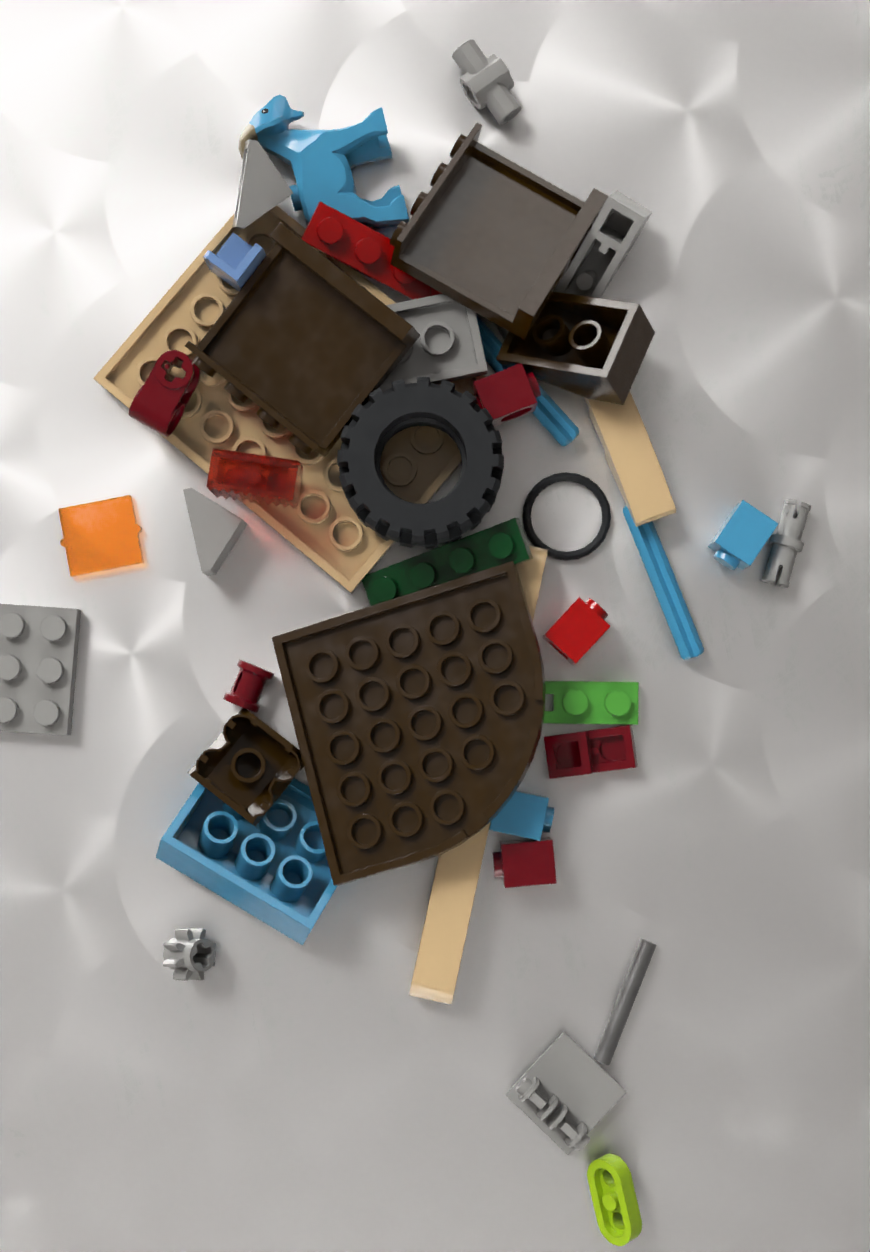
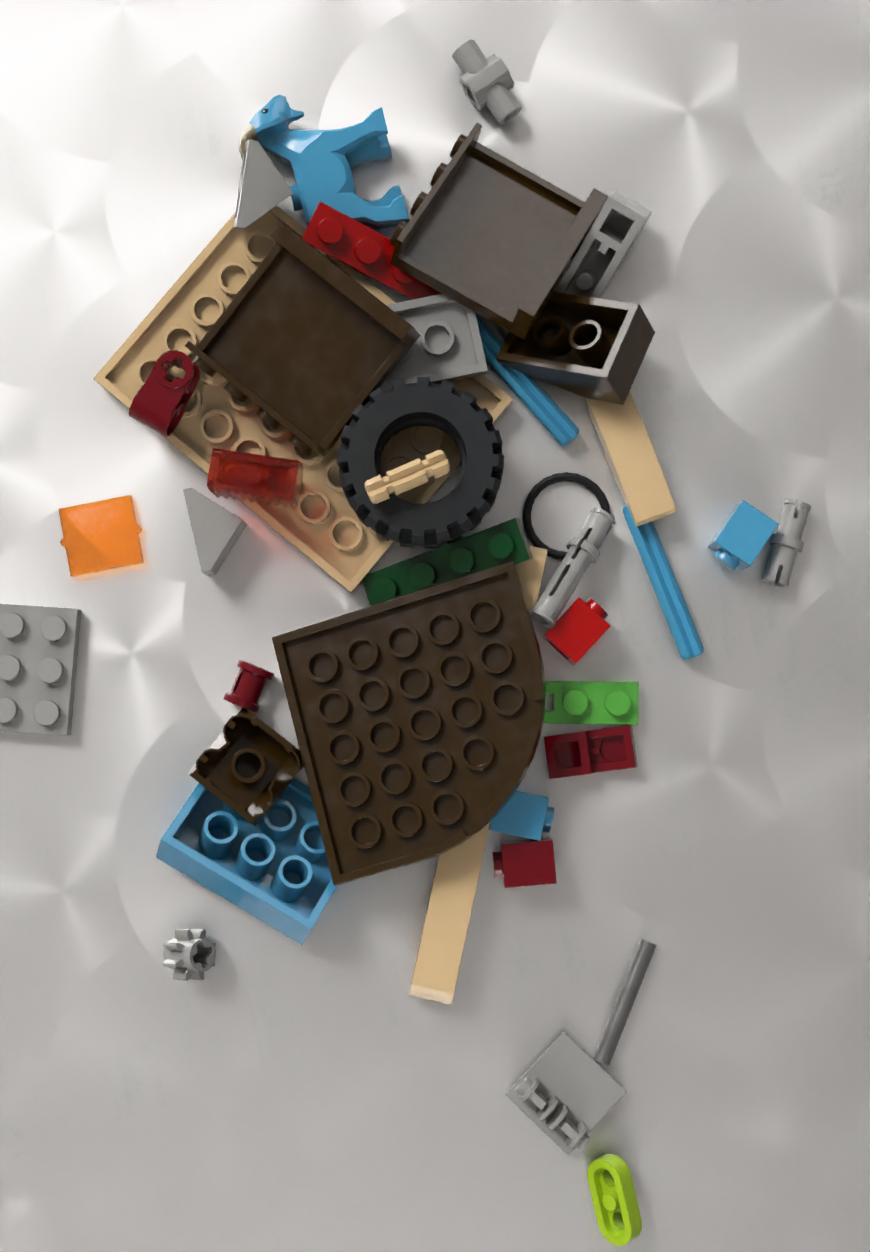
medium blue panel [203,233,266,291] -> none
dark red brick [472,363,541,427] -> none
none -> tan axle [364,450,450,504]
none -> light grey pin [530,508,616,628]

